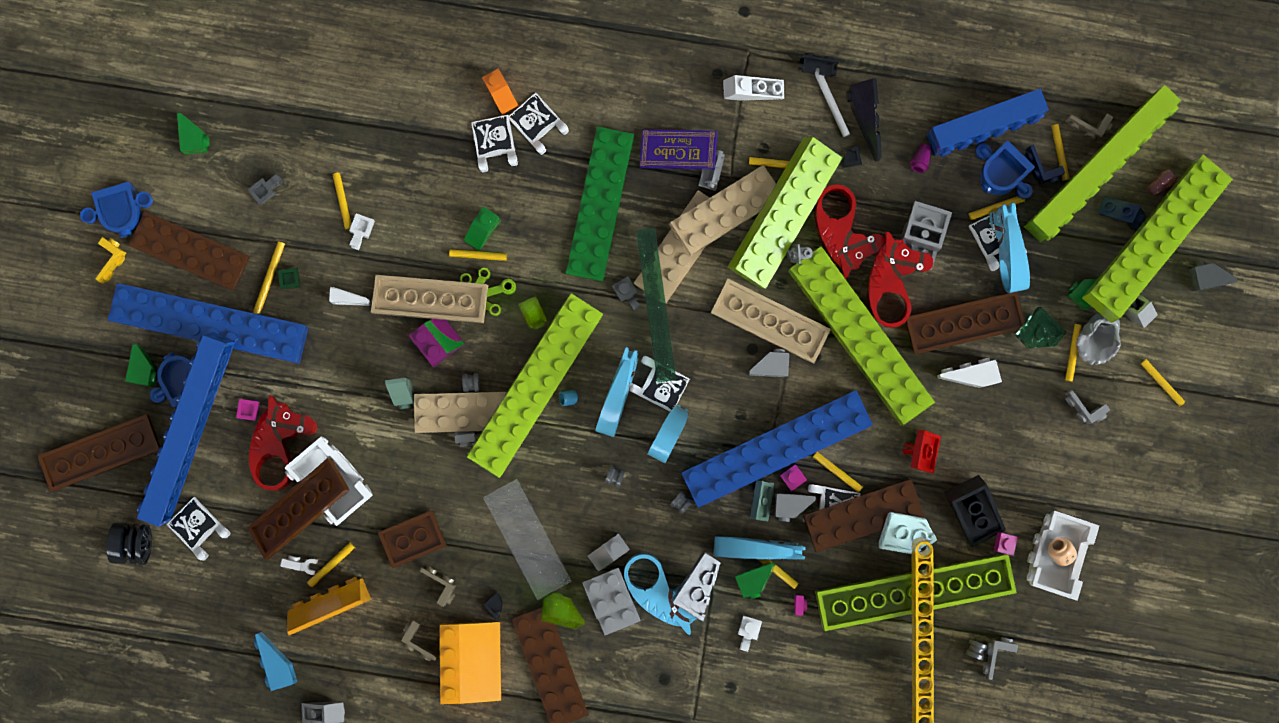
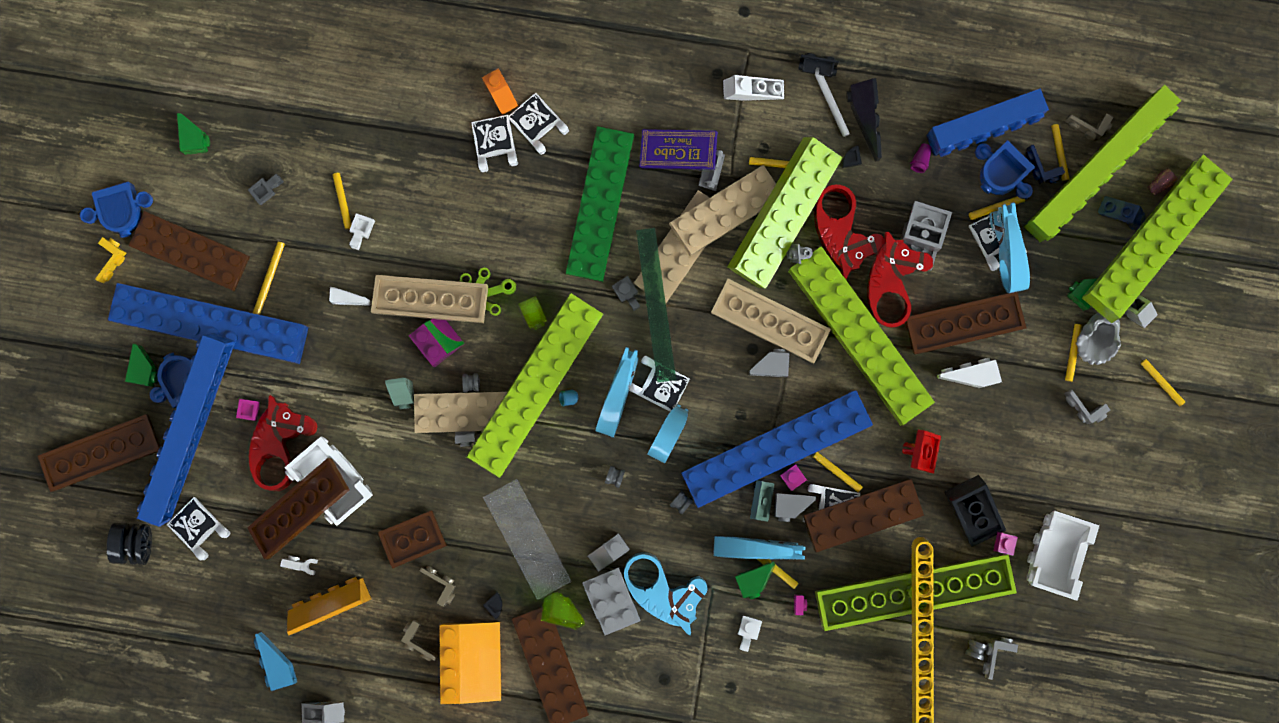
dark green plate [278,267,301,290] -> none
yellow bar [307,542,355,587] -> none
yellow bar [449,249,507,261] -> none
green slope [464,206,501,251] -> none
wing [671,552,720,622] -> none
light aqua tile [879,512,937,554] -> none
clear green plate [1015,307,1066,348] -> none
light nougat head [1048,537,1077,566] -> none
dark grey slope [1189,261,1237,292] -> none

